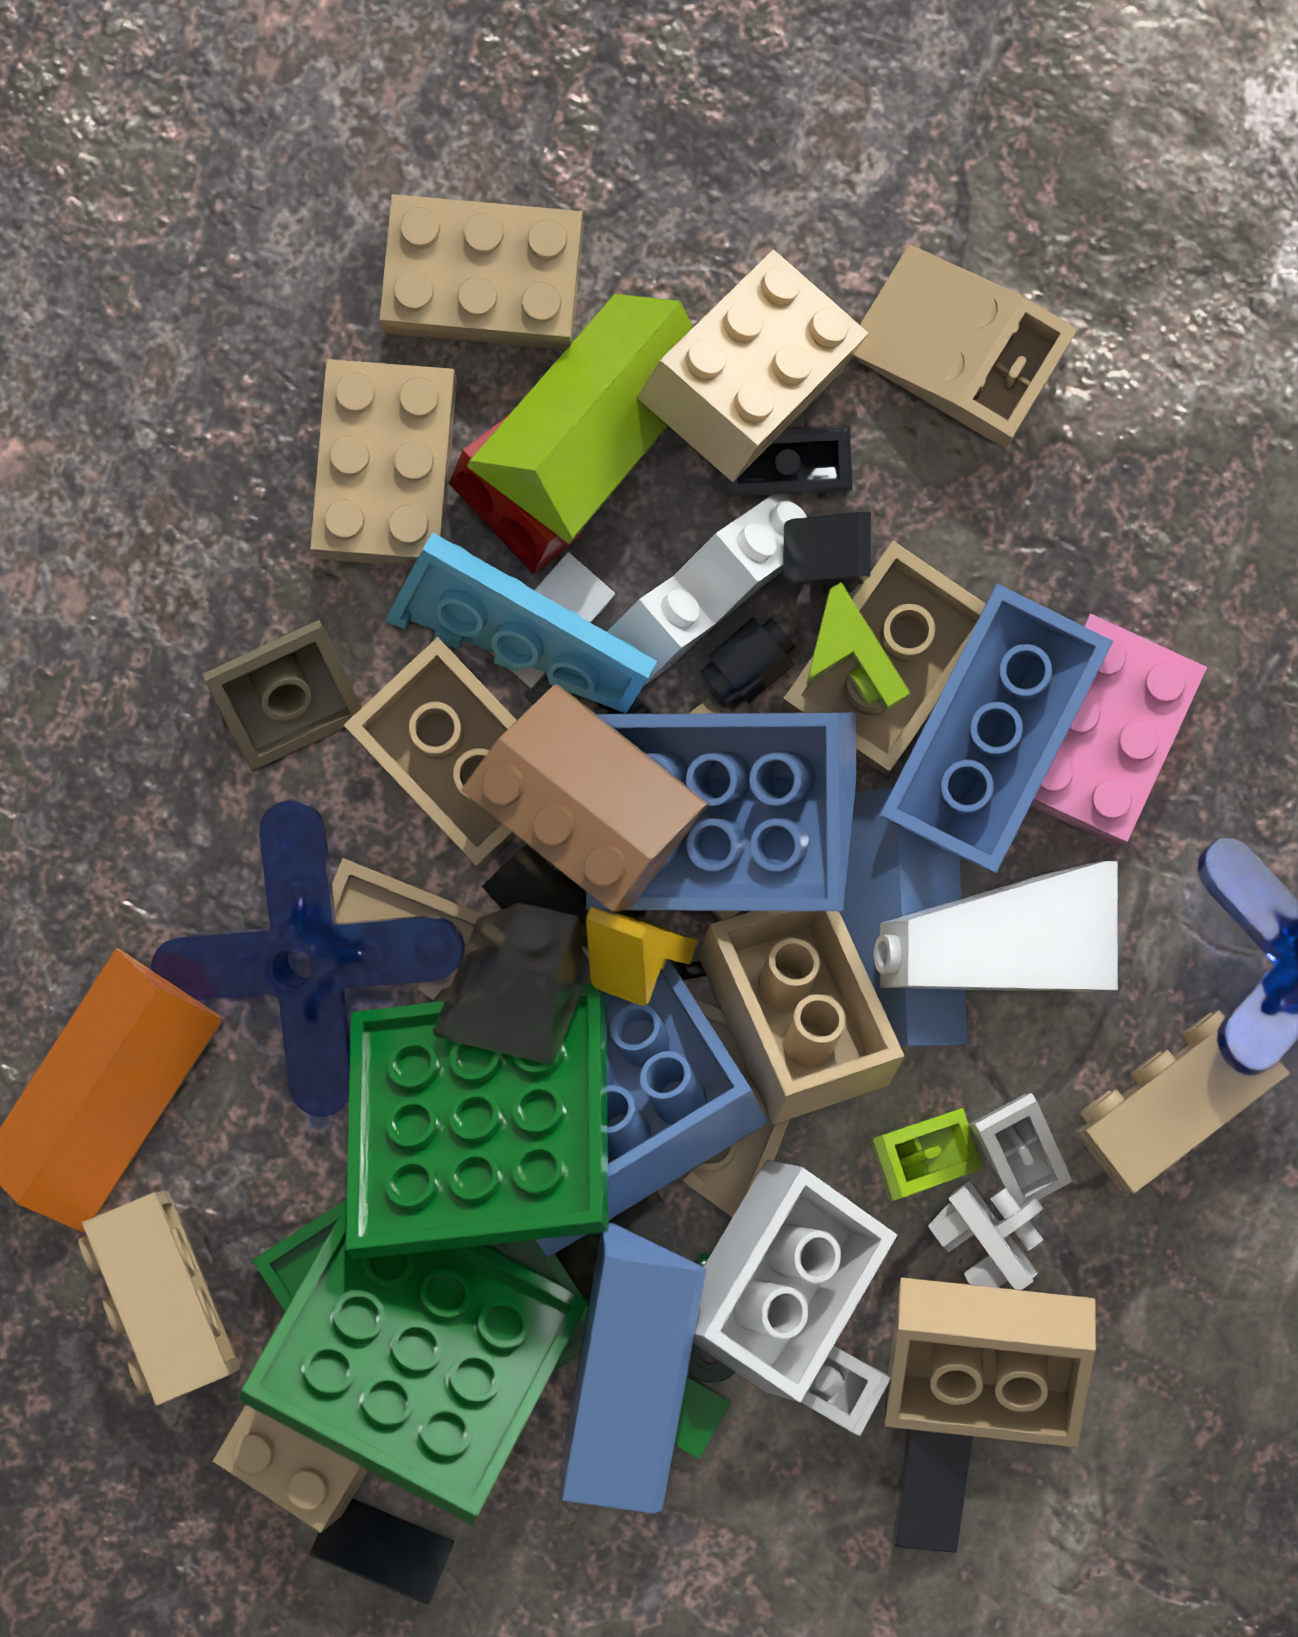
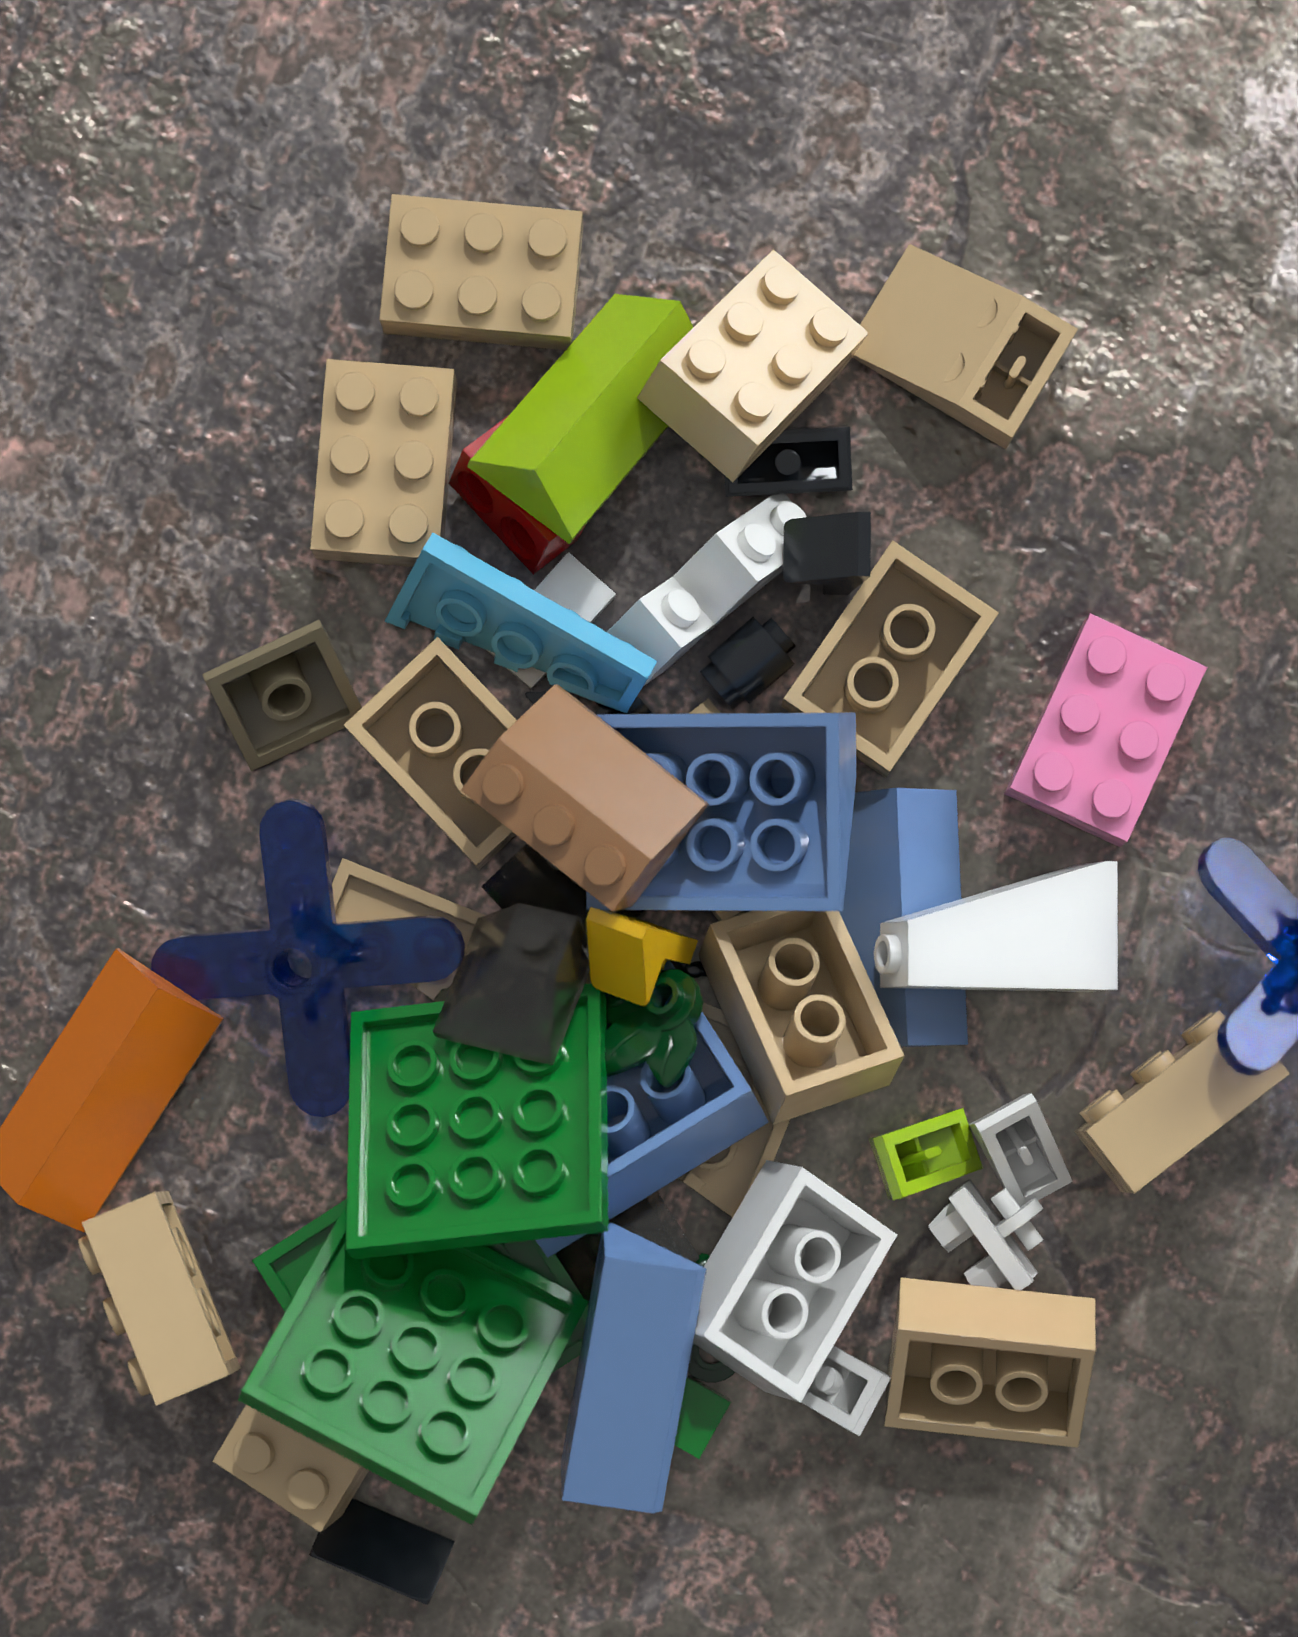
lime slope [806,583,910,713] -> none
medium blue slope [880,584,1113,873] -> none
black slope [892,1429,973,1553] -> none
none -> dark green plate [605,969,703,1088]

